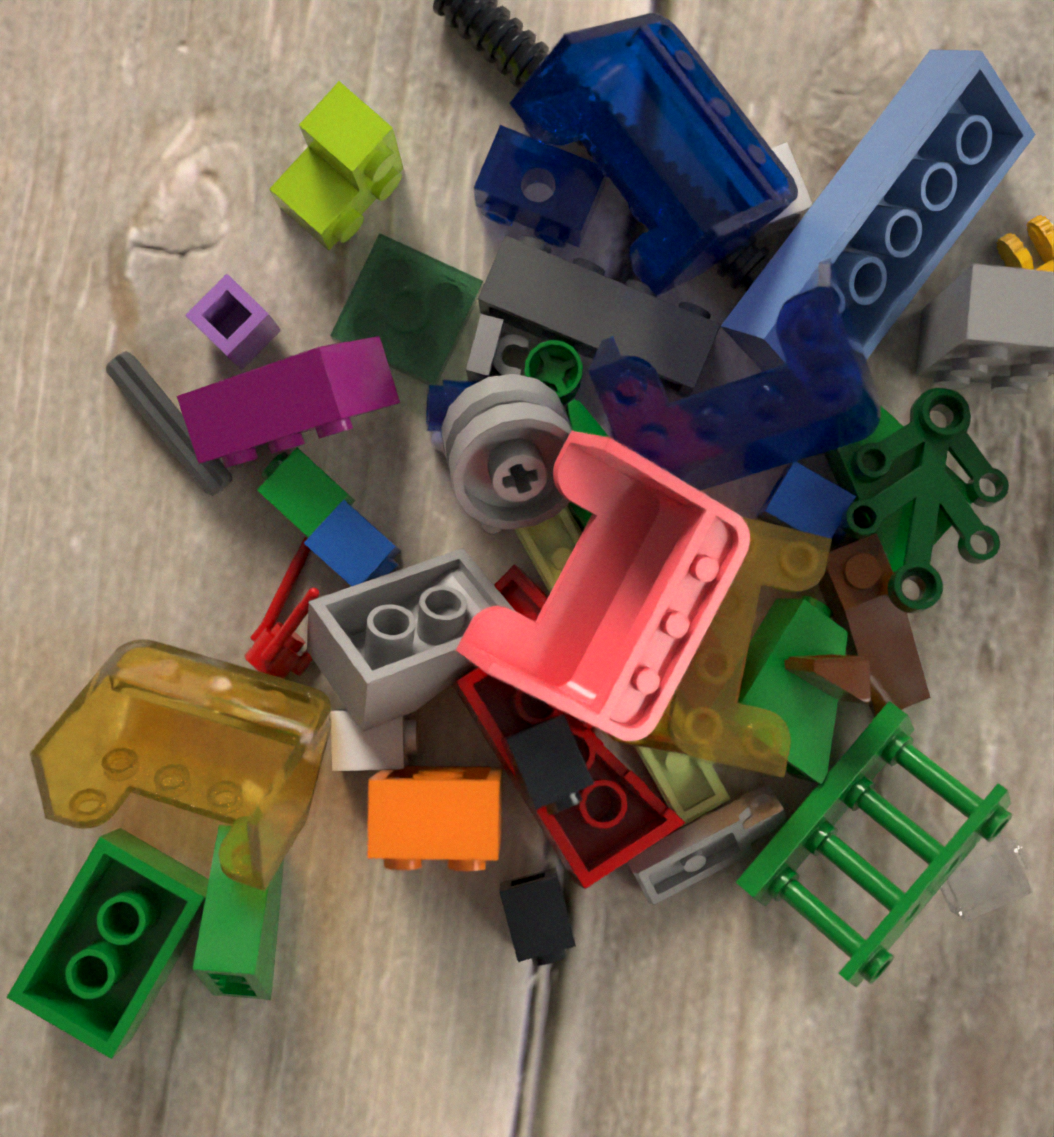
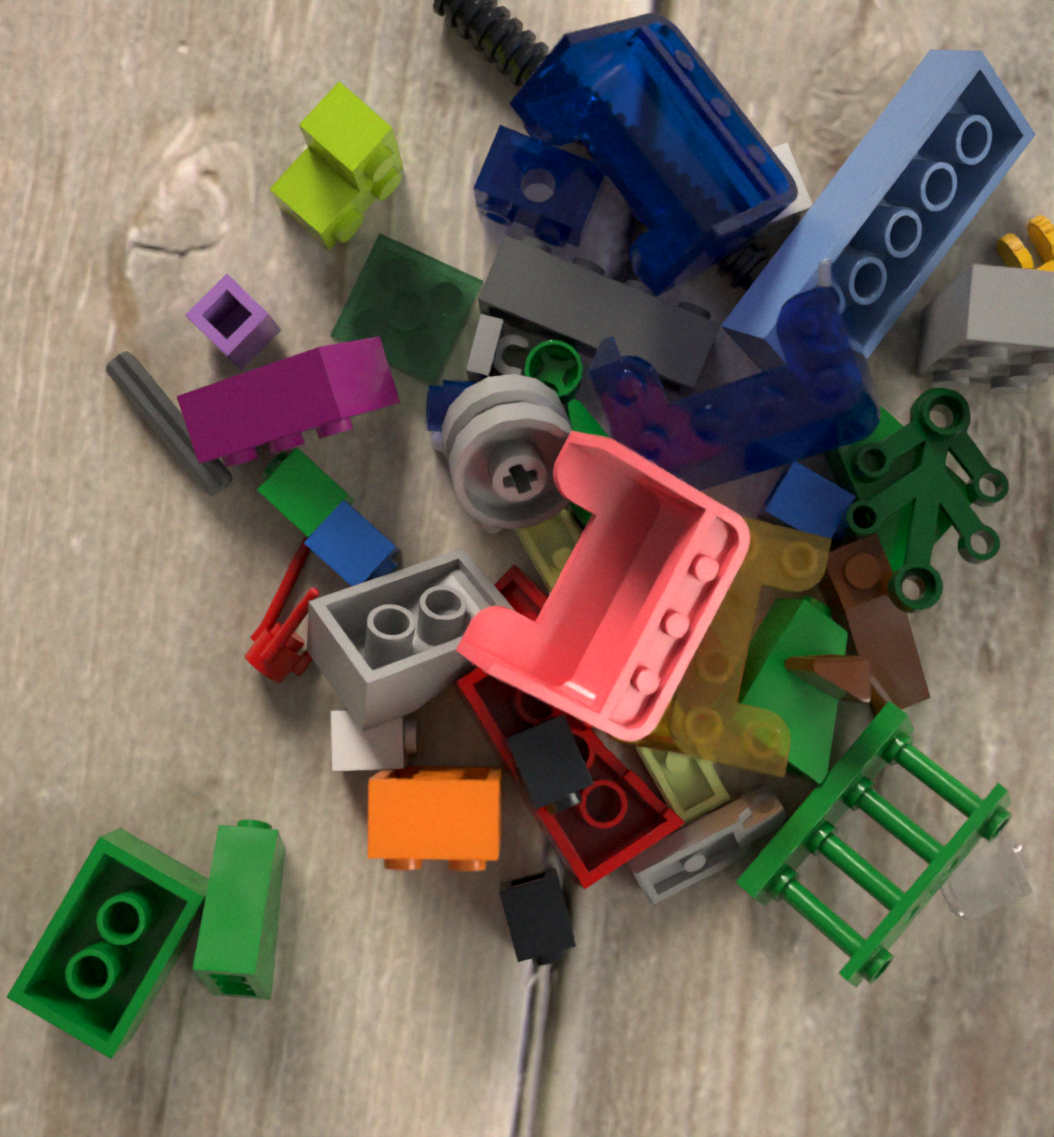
clear yellow windscreen [30,639,332,891] -> none

